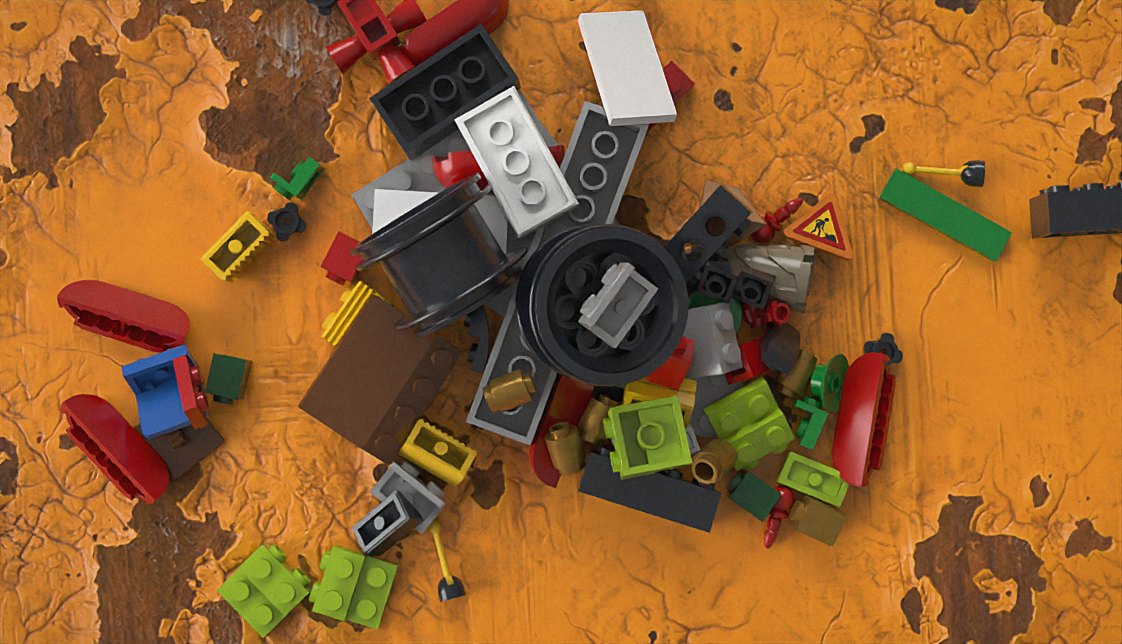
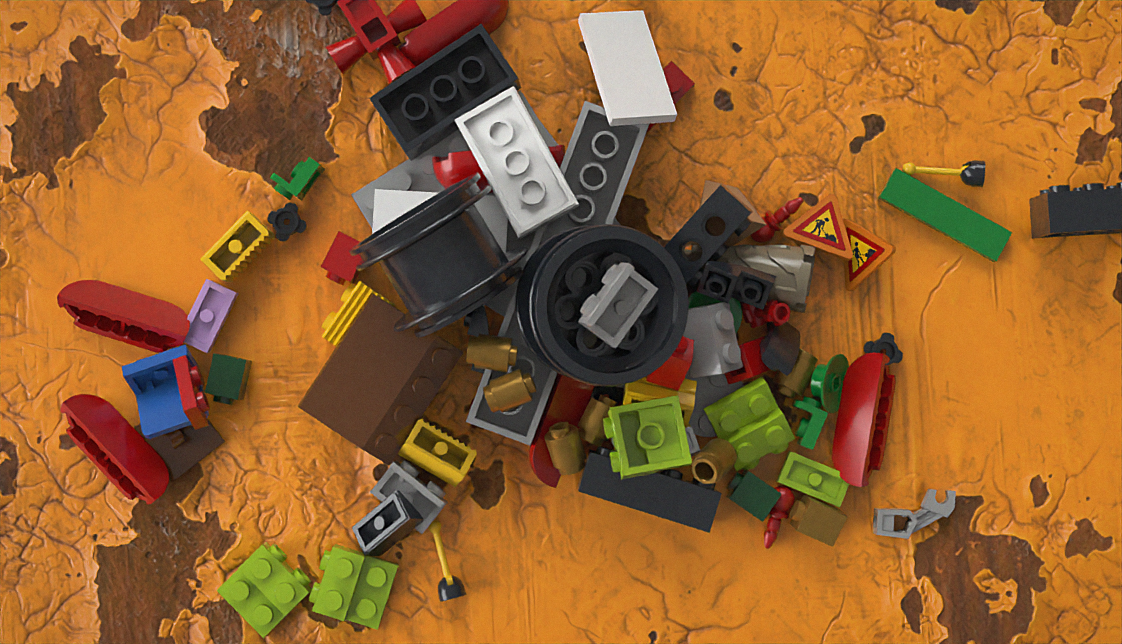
none -> lavender plate [184,279,239,353]
none -> pearl gold brick [466,334,518,372]
none -> piece [843,219,896,291]
none -> light grey piece [873,489,956,539]

